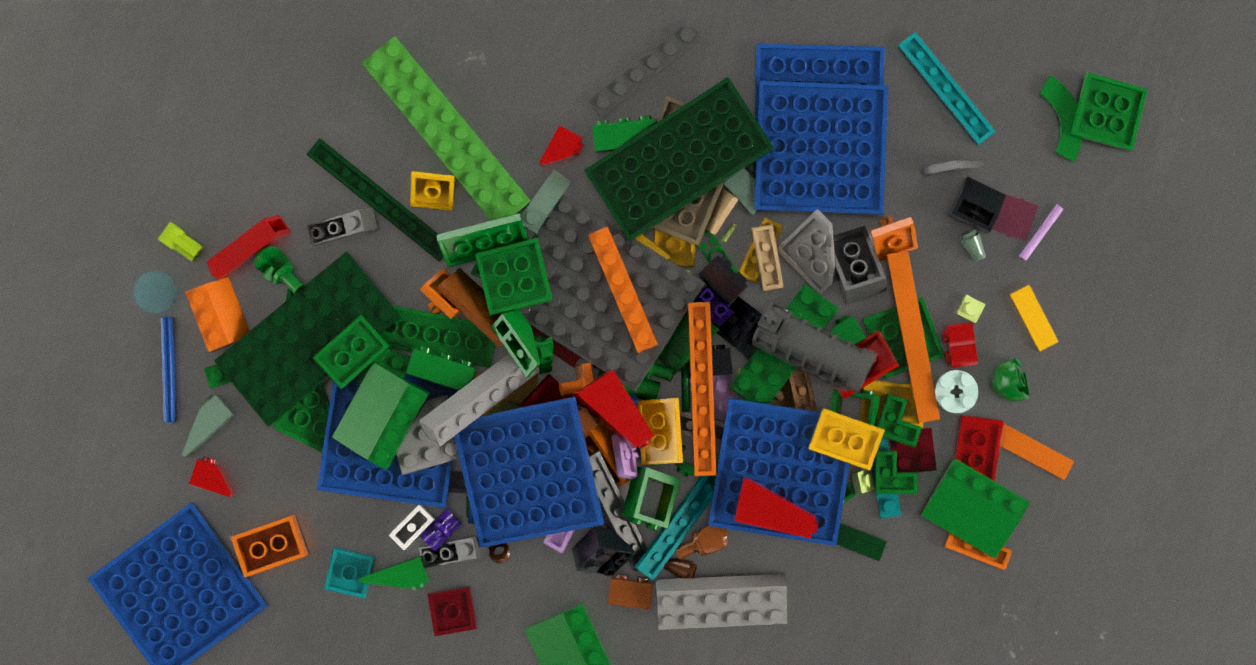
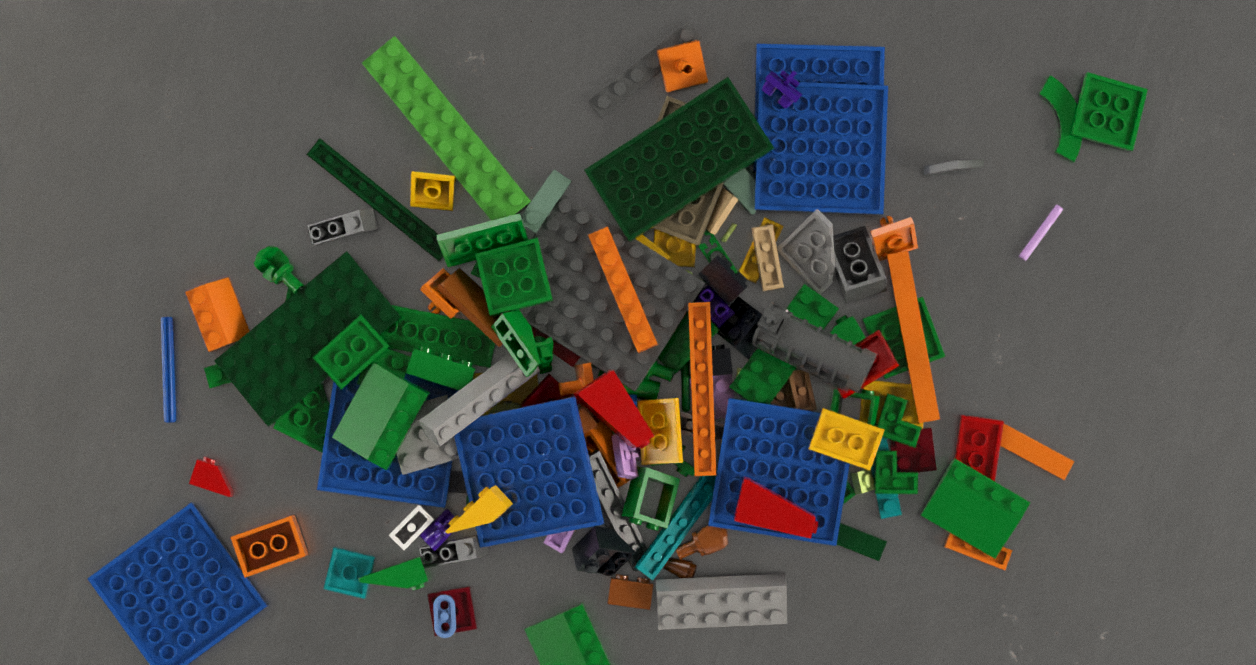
clear light blue tile [133,271,177,313] -> none
lime piece [158,222,203,262] -> none
sand green slope [182,395,235,457] -> none
red slope [206,215,291,280] -> none
reddish brown piece [489,543,511,564] -> none
red slope [539,125,584,166] -> none
green slope [592,115,656,153] -> none
teal plate [898,32,996,145] -> none
light aqua brick [934,370,978,413] -> none
red brick [942,322,978,368] -> none
black slope [949,176,1006,233] -> none
yellowish green plate [956,295,986,324] -> none
sand green cone [960,228,986,262] -> none
green cylinder [992,358,1030,402] -> none
clear pink piece [993,194,1038,241] -> none
yellow tile [1009,285,1059,351] -> none
none -> medium blue plate [433,594,456,638]
none -> yellow slope [445,485,513,534]
none -> orange tile [657,40,708,93]
none -> dark purple hips [762,70,802,109]

